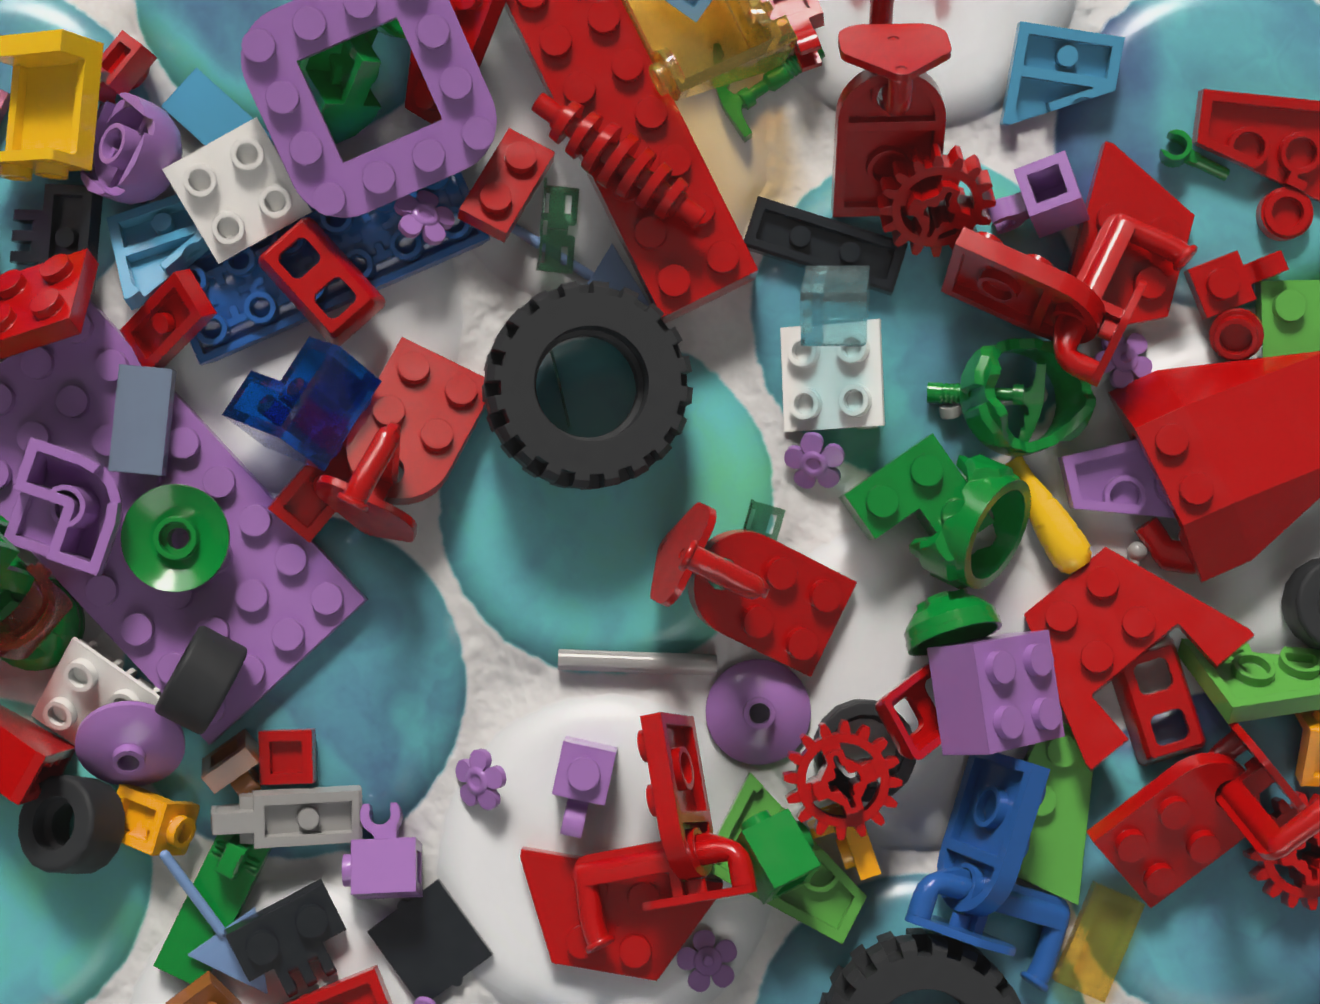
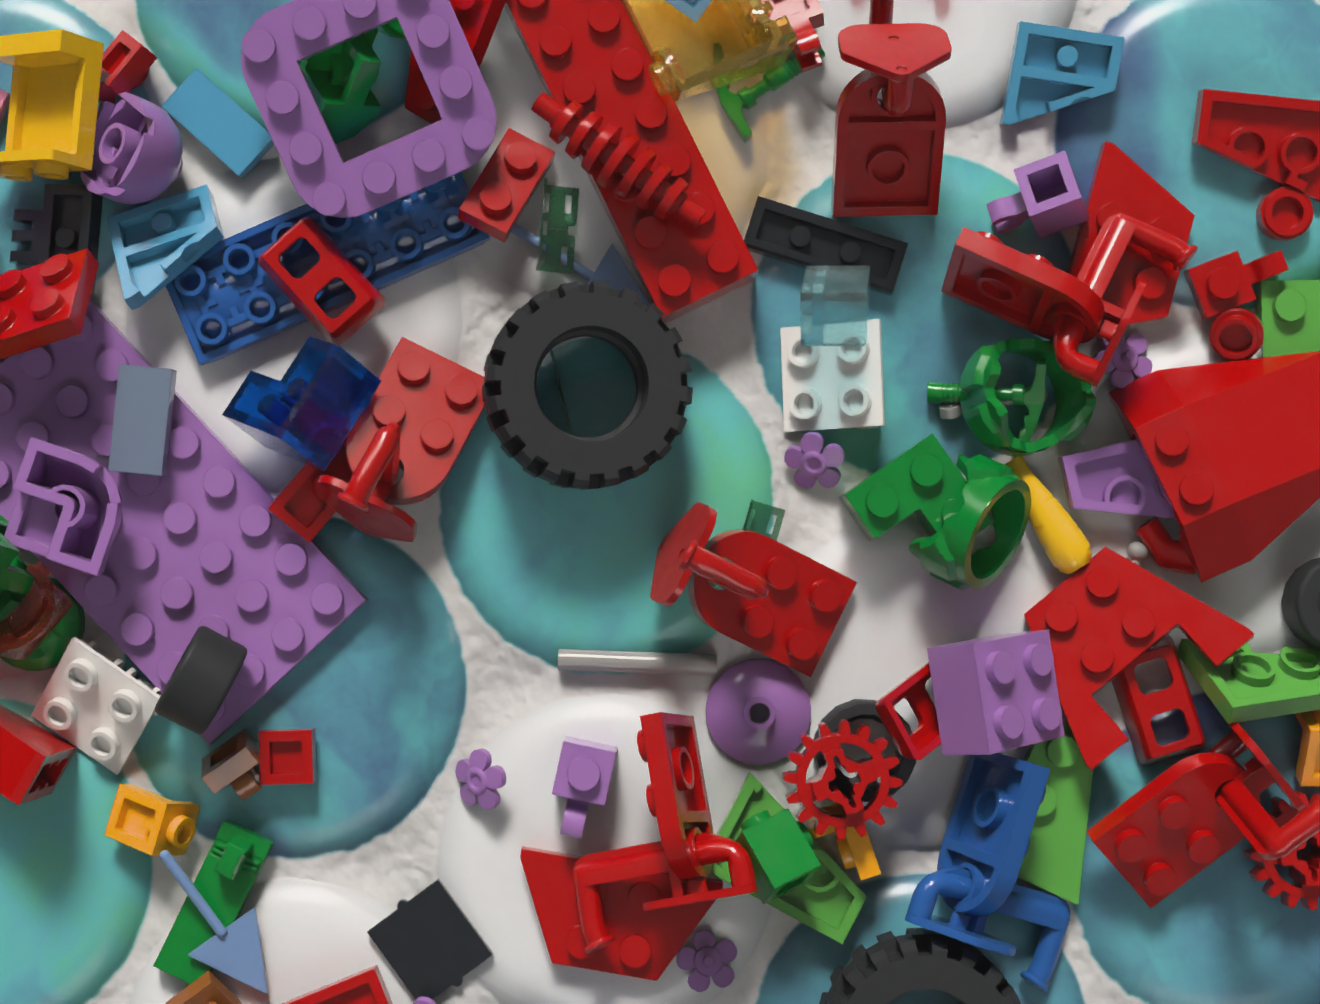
black tyre [18,775,125,874] -> none
medium lavender dish [75,701,185,786] -> none
red plate [120,269,217,368] -> none
green dish [121,484,230,592] -> none
white hinge [162,117,312,264] -> none
light grey hinge [211,785,362,849] -> none
black hinge [224,879,347,998] -> none
medium lavender brick [342,802,423,900] -> none
medium lavender plant [394,190,455,245] -> none
red gear [876,143,996,257] -> none
green piece [904,589,1002,656] -> none
clear yellow tile [1052,881,1146,1003] -> none
green hand [1159,129,1230,181] -> none

